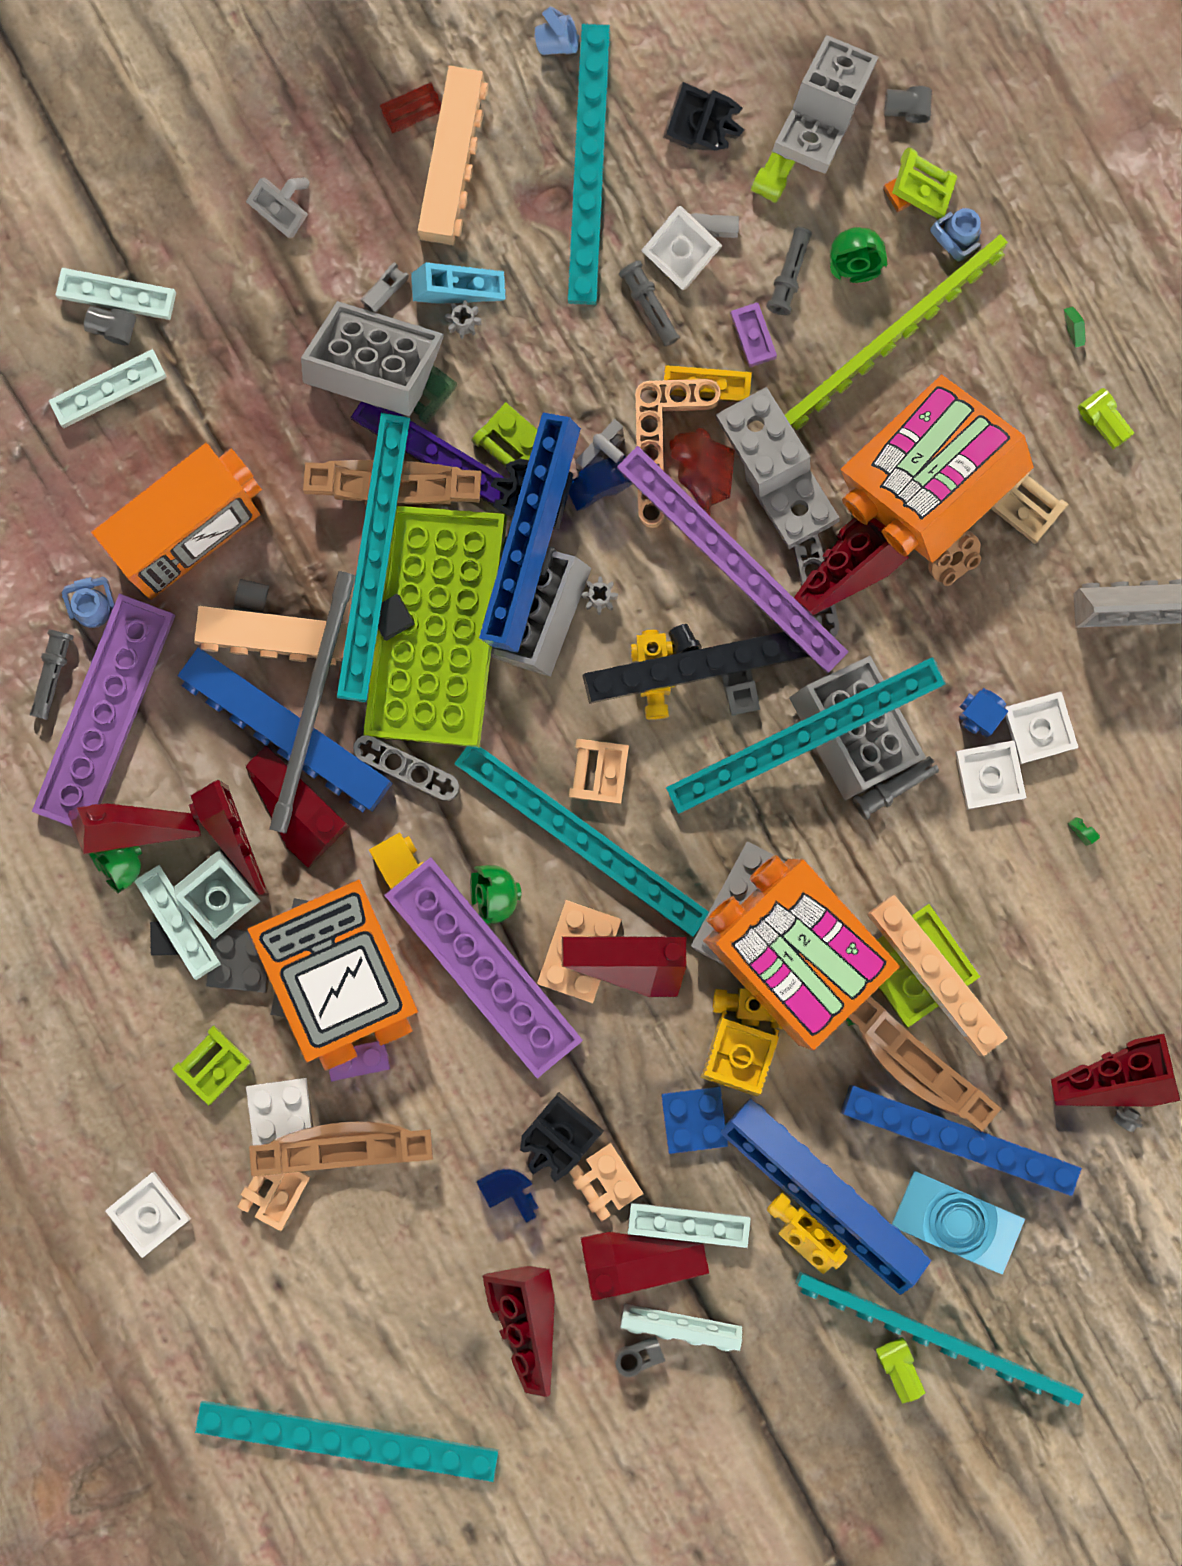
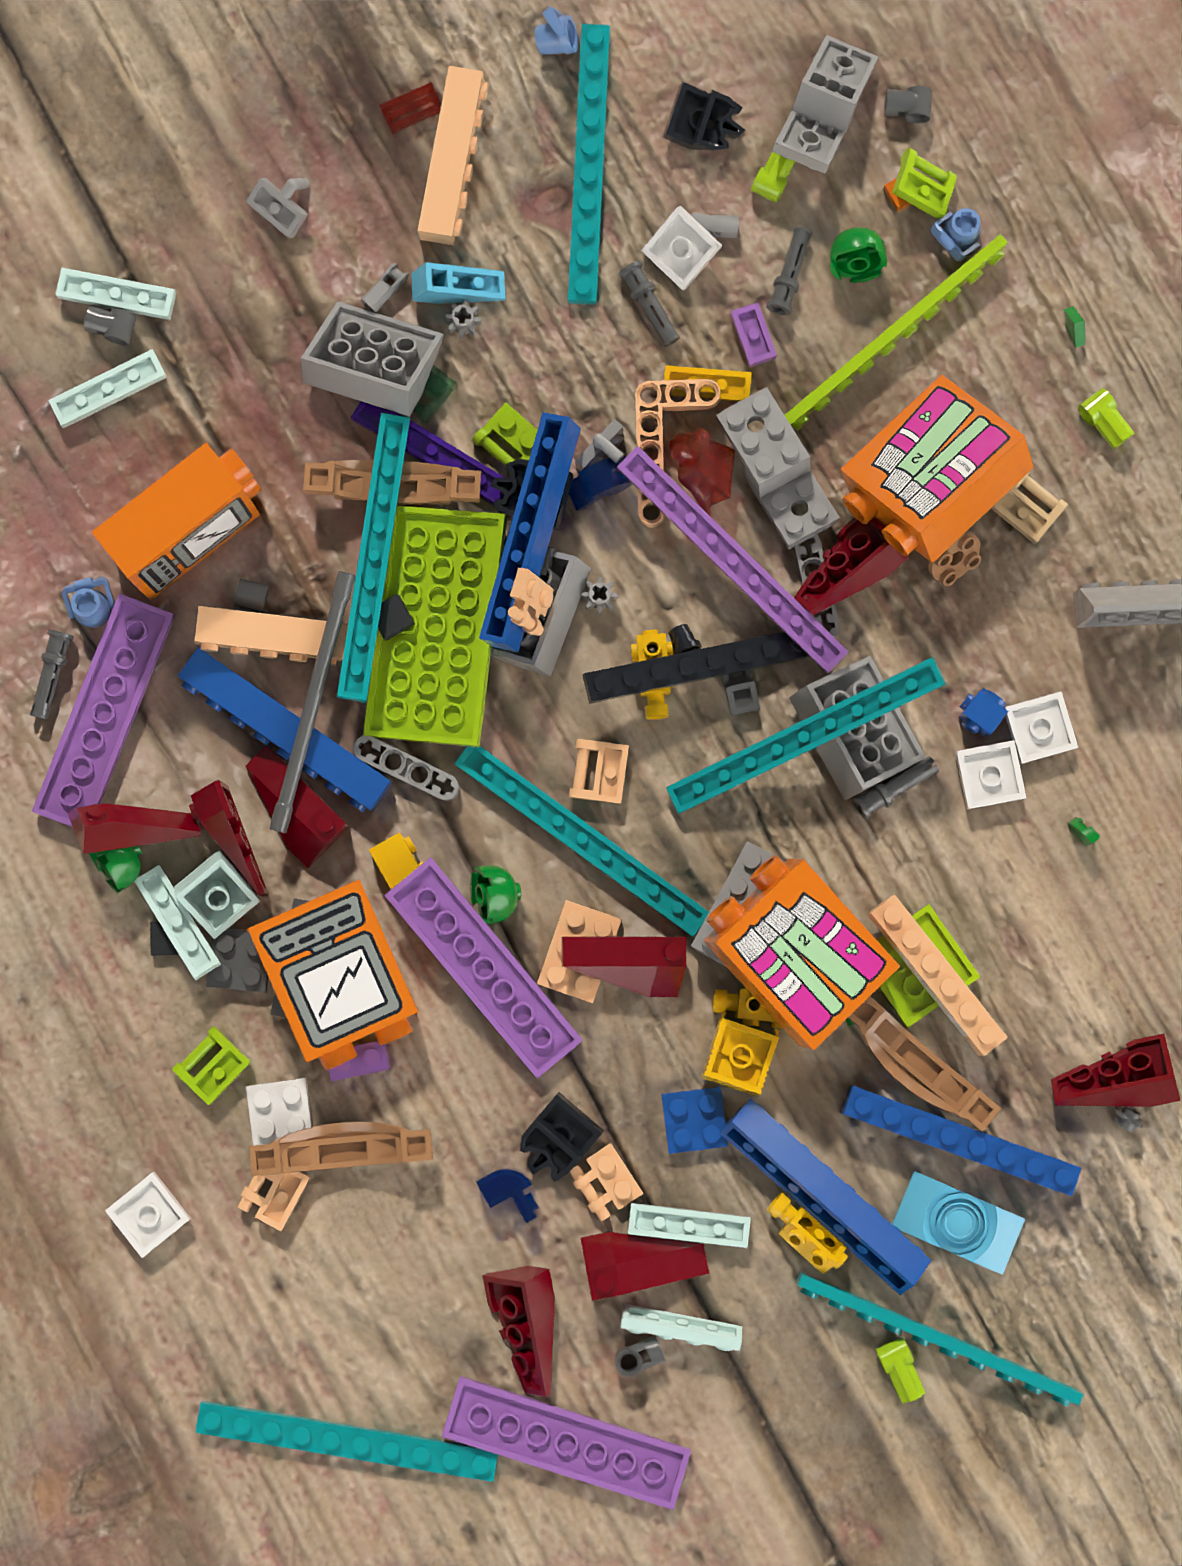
none -> medium lavender plate [441,1376,691,1510]
none -> light nougat plate [508,568,554,636]

